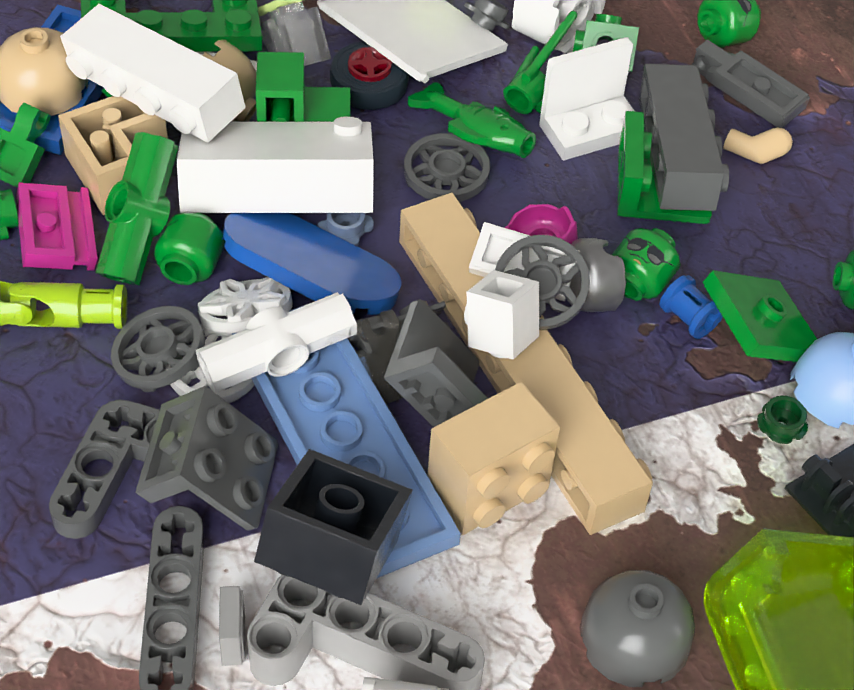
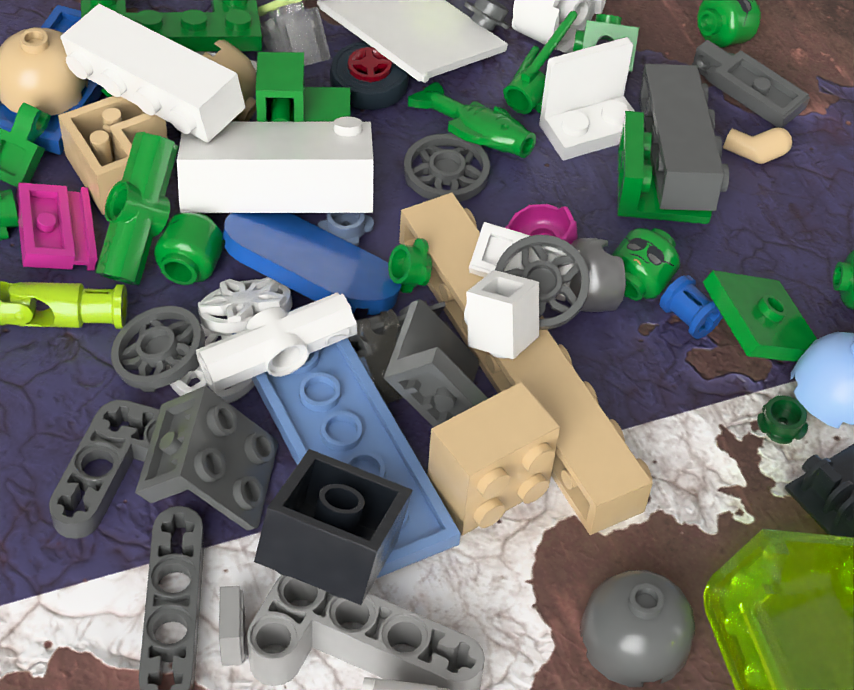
none -> green plate [388,238,432,293]

